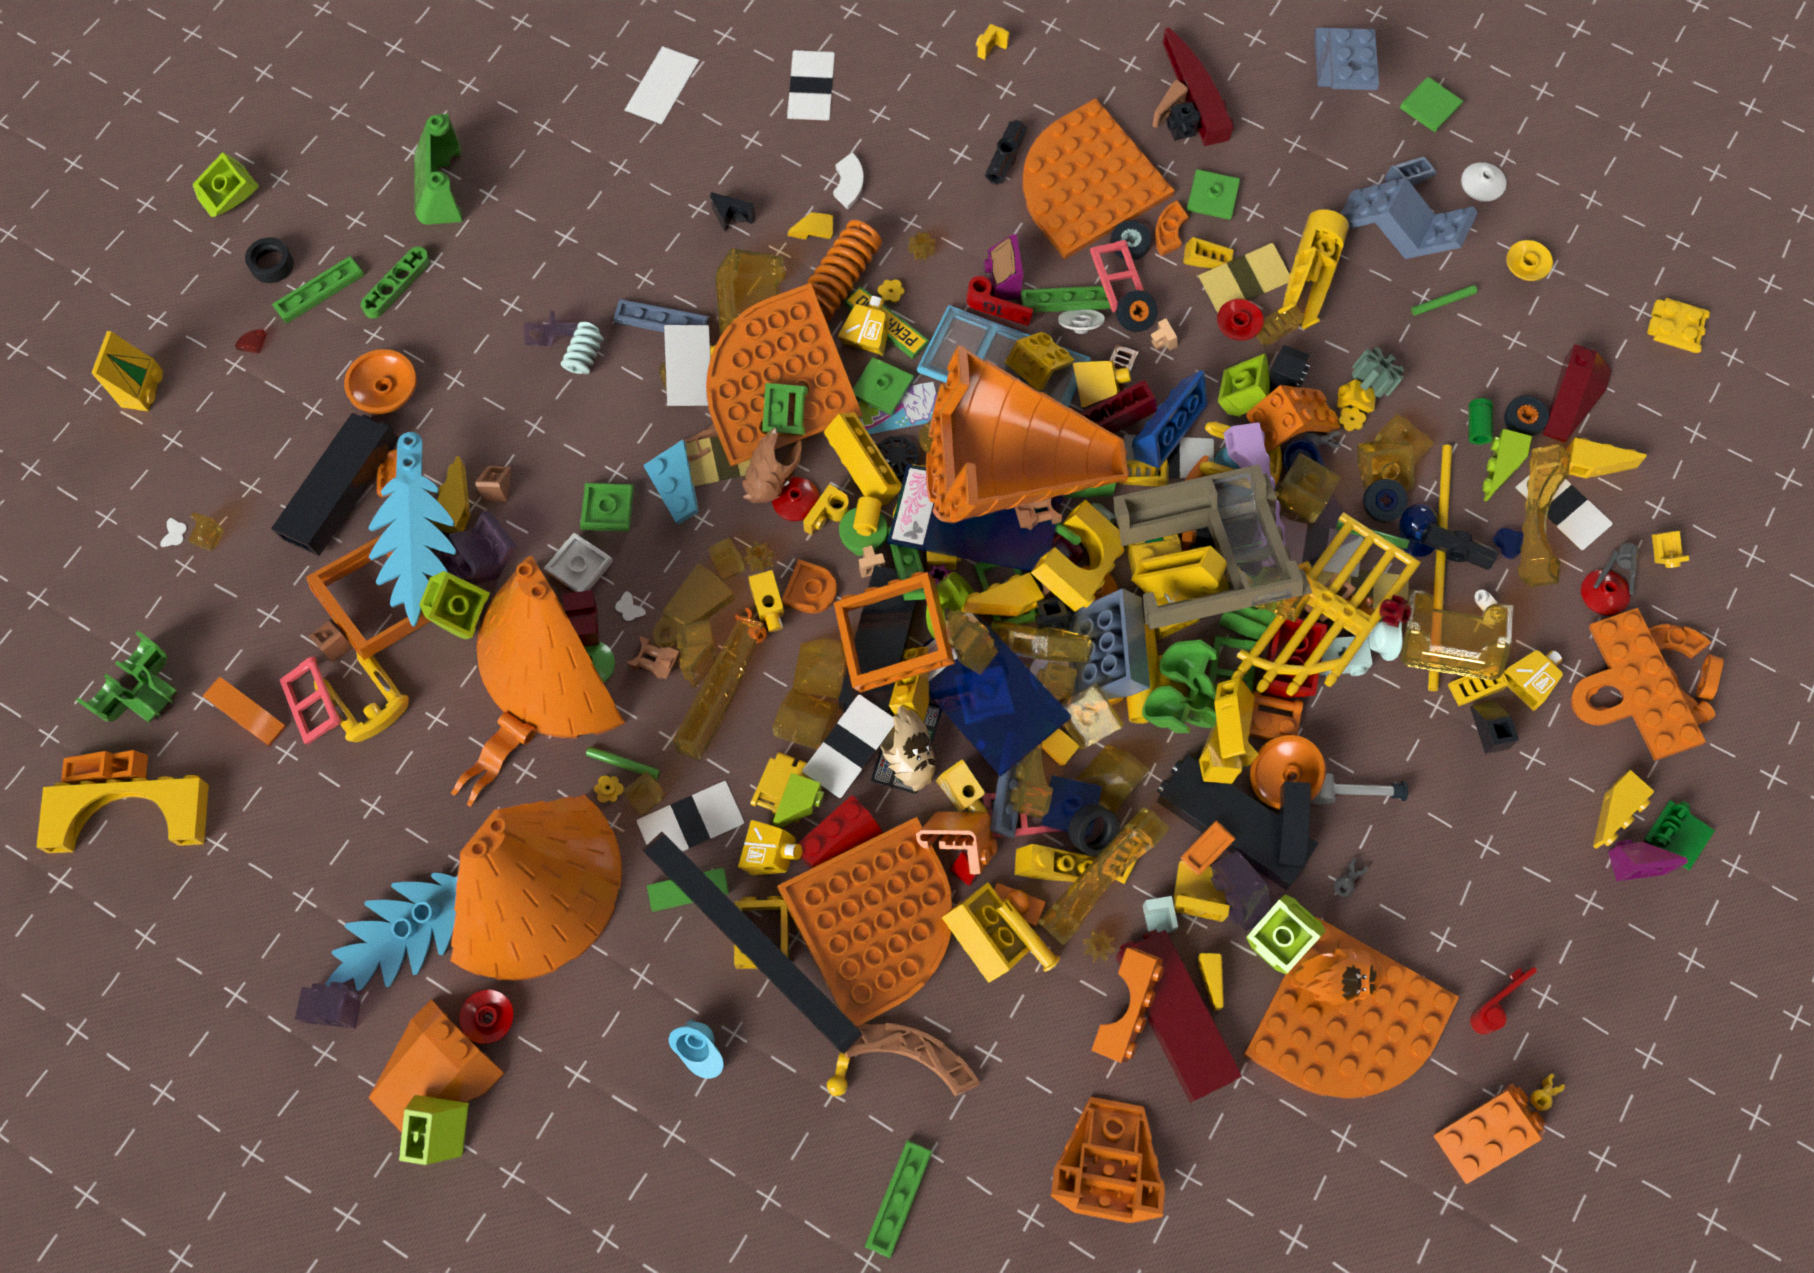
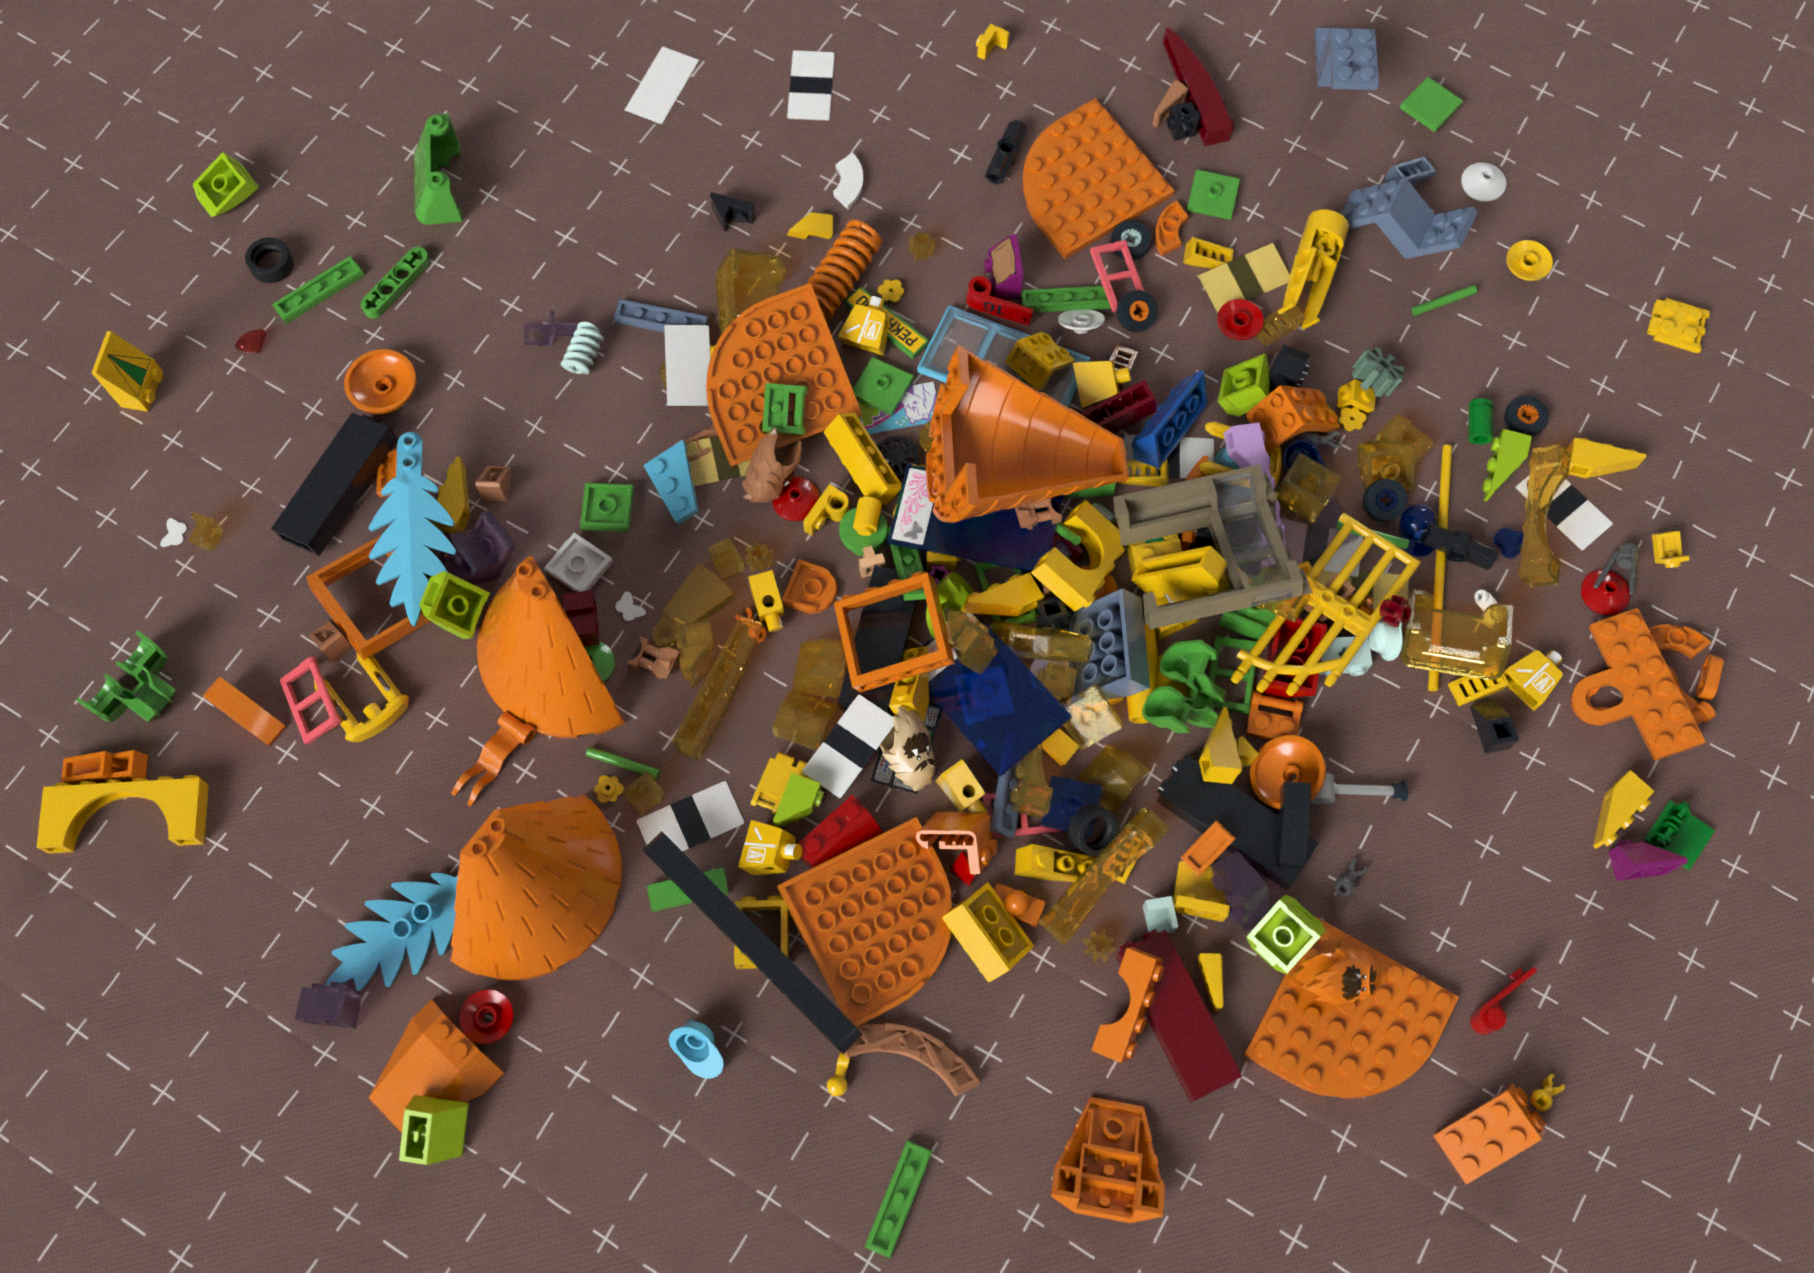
yellow pin [995,899,1061,972] -> none
light nougat tile [1151,319,1178,351] -> none
yellow slope [1214,677,1255,759] -> none
dark red wedge [1542,344,1612,442] -> none

